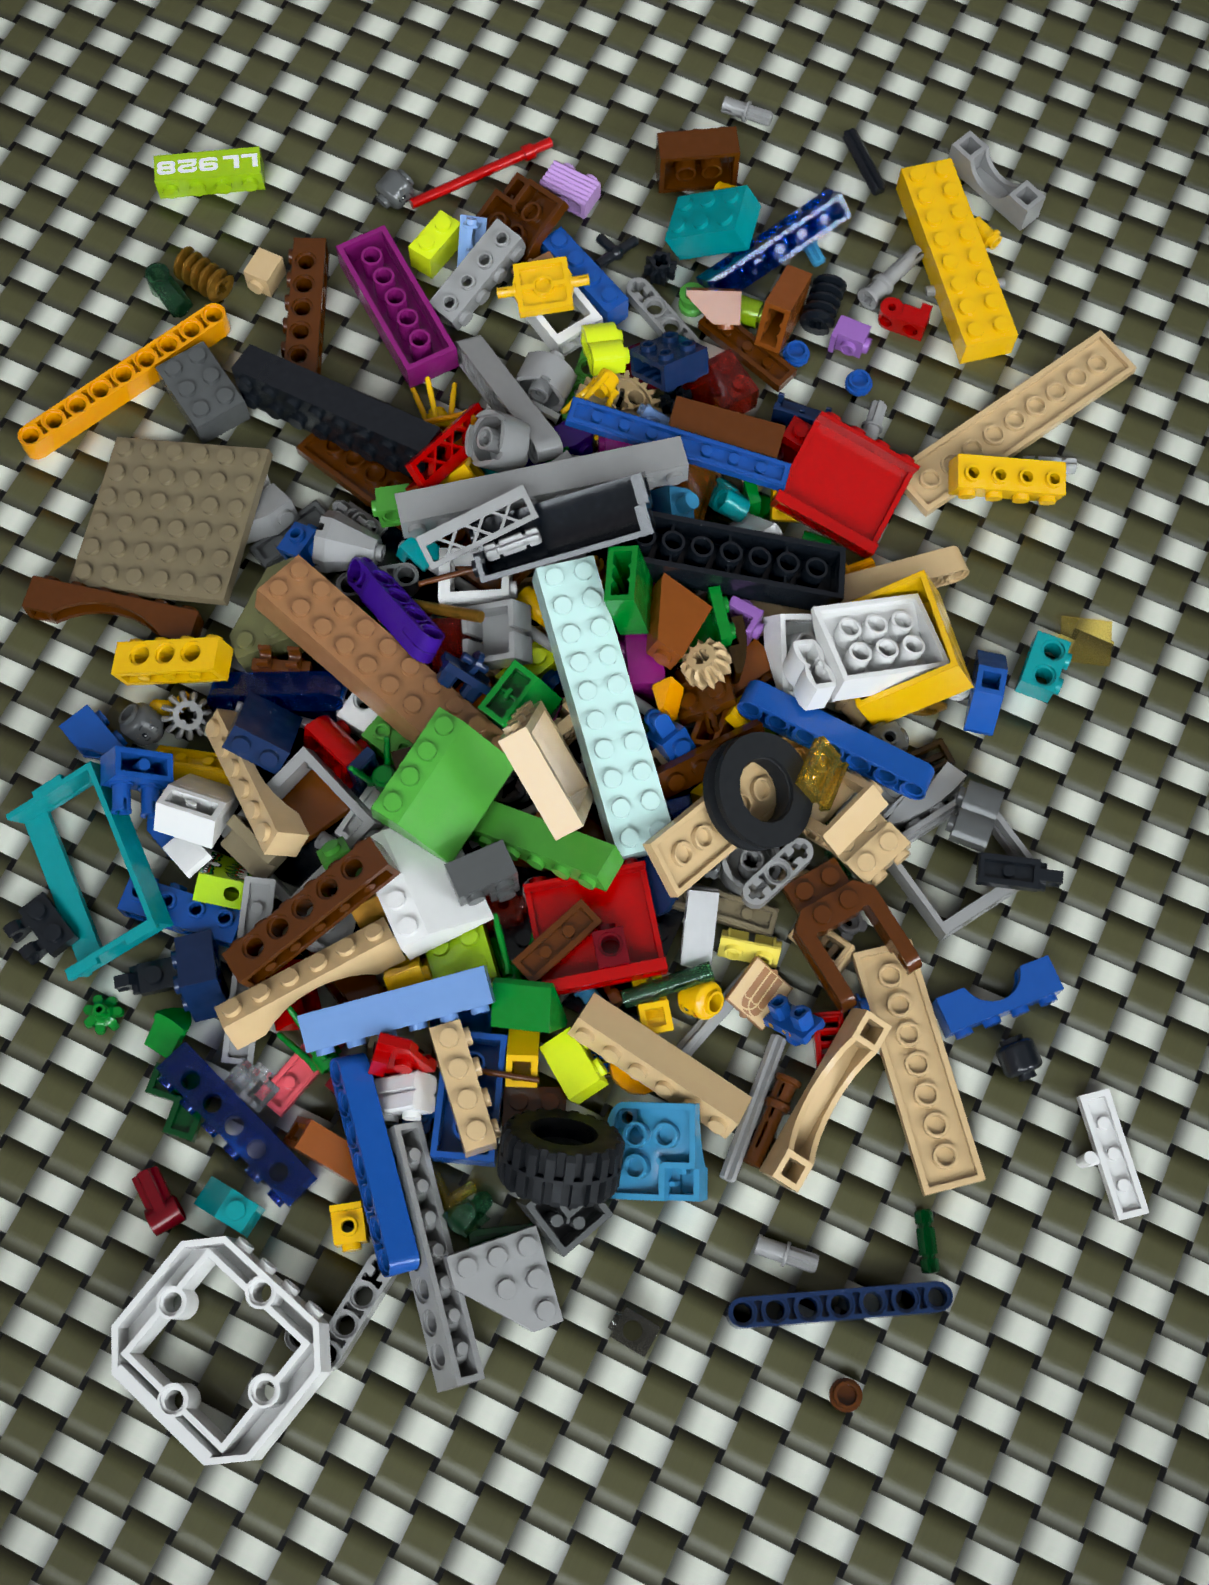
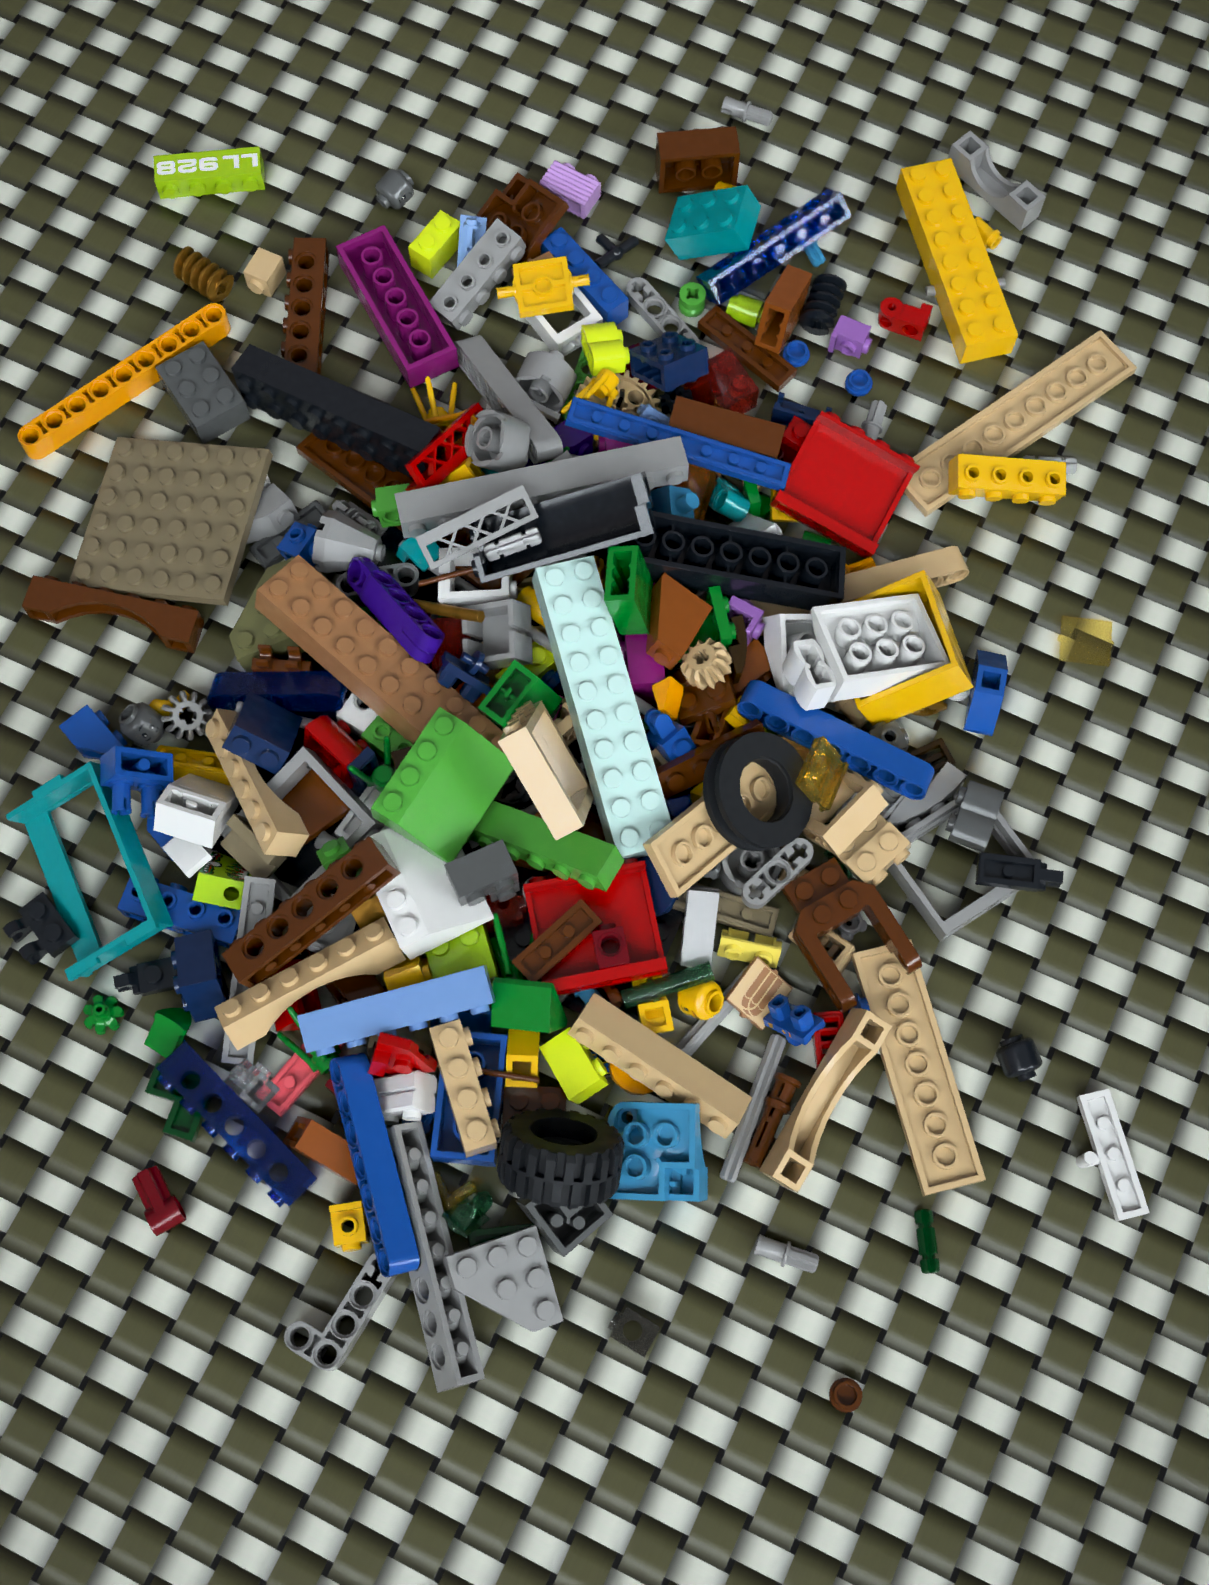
yellow brick [111,634,234,686] -> none
white panel [111,1236,331,1465] -> none
clear green piece [145,263,193,318] -> none
teal slope [194,1176,266,1238] -> none
red bar [409,137,554,209] -> none
black gear [644,250,677,286] -> none
slope [686,287,742,330] -> none
dark blue beam [726,1281,953,1329] -> none
black axle [843,128,886,196] -> none
light grey pin [857,245,924,310] -> none
blue arch [932,955,1064,1040] -> none
teal brick [1014,630,1073,703] -> none

